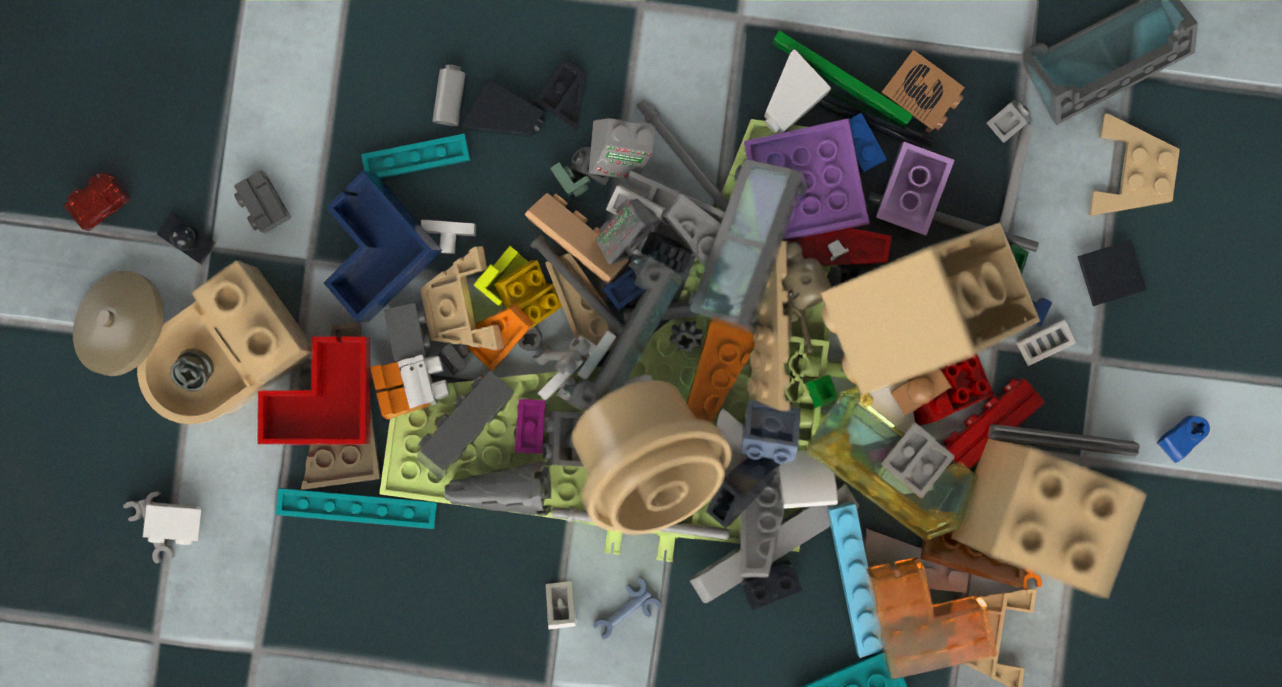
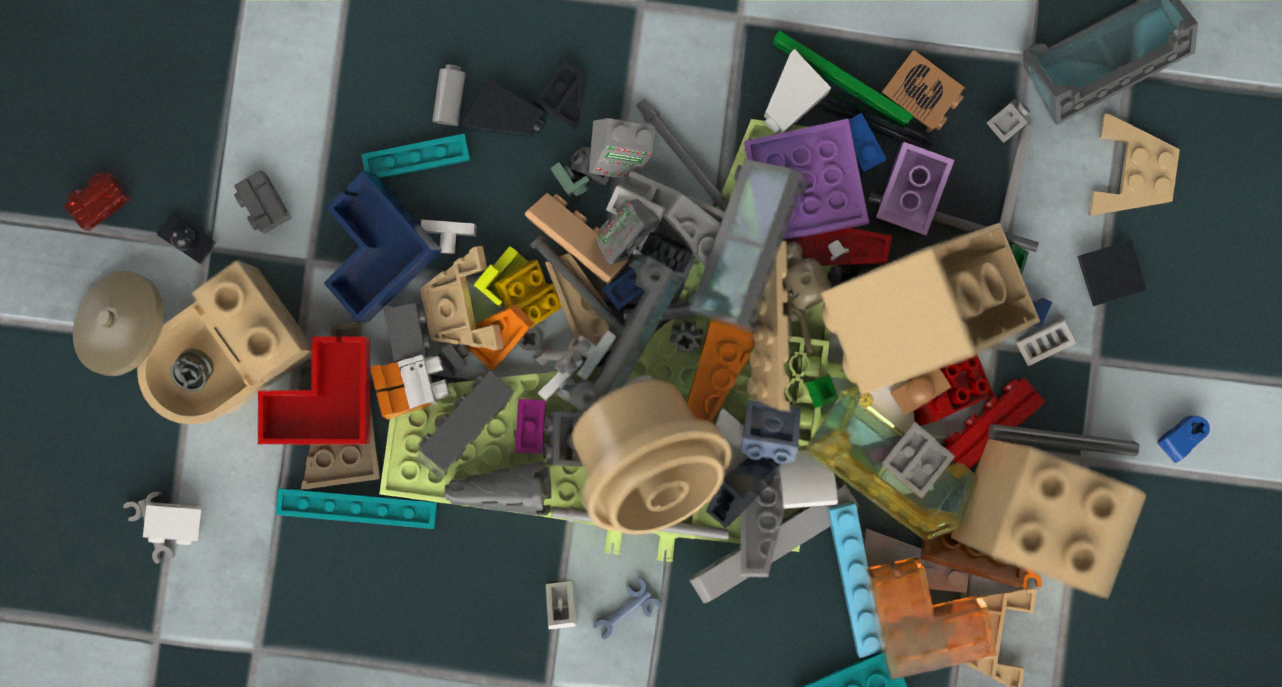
black window [740,560,803,611] -> none

